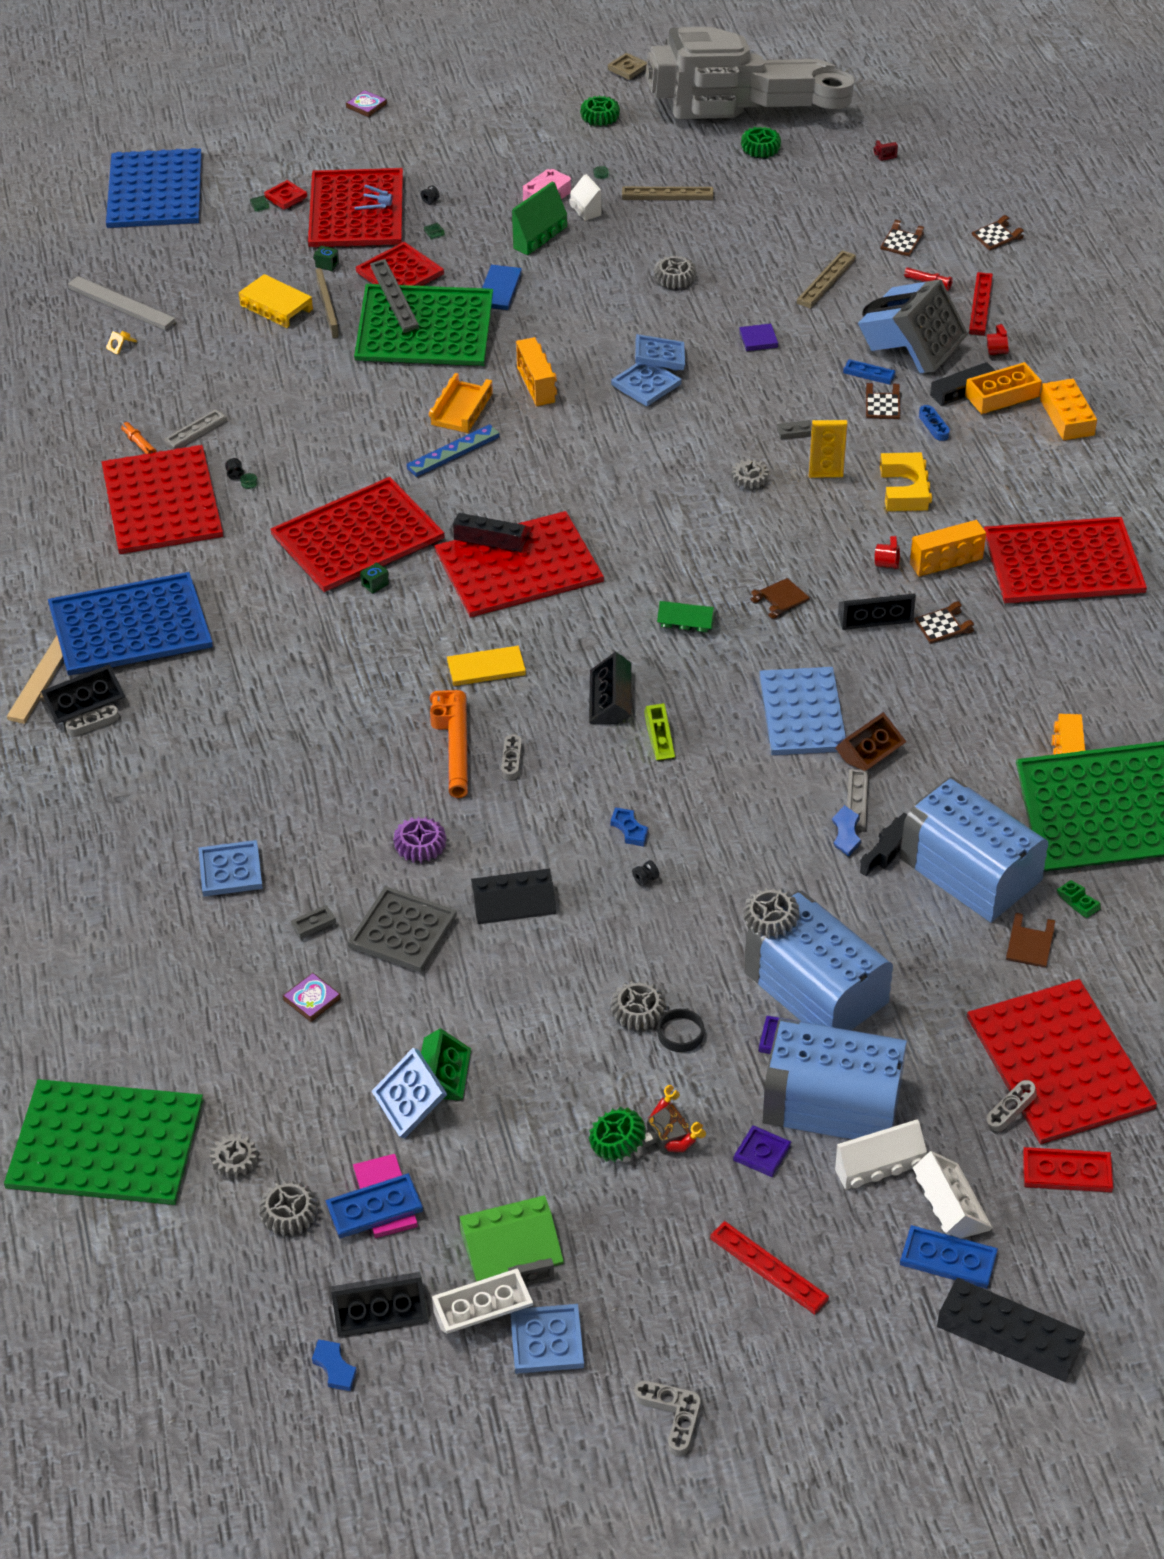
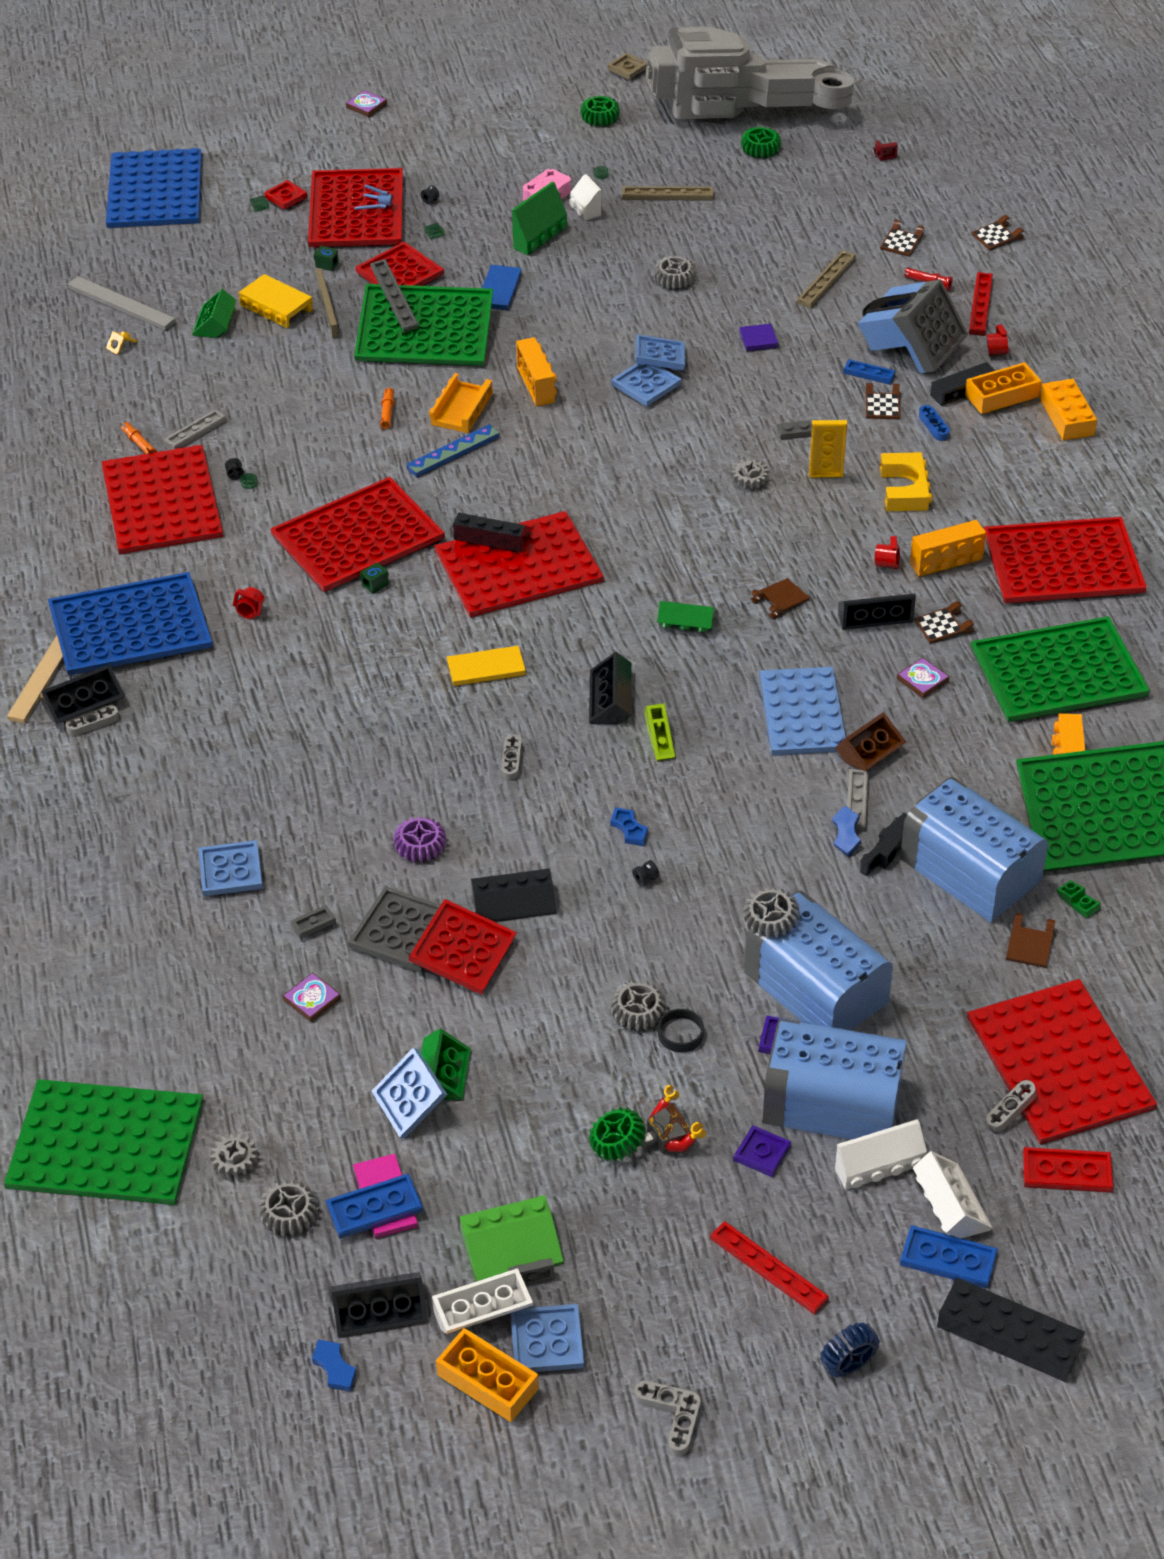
orange piece [429,690,468,798] -> none
none -> green slope [192,288,237,338]
none -> red piece [232,587,265,619]
none -> orange pin [380,388,395,429]
none -> red plate [408,899,517,995]
none -> light orange brick [436,1328,539,1422]
none -> dark blue gear [820,1322,880,1378]
none -> tile [896,657,949,698]
none -> green plate [970,616,1150,722]

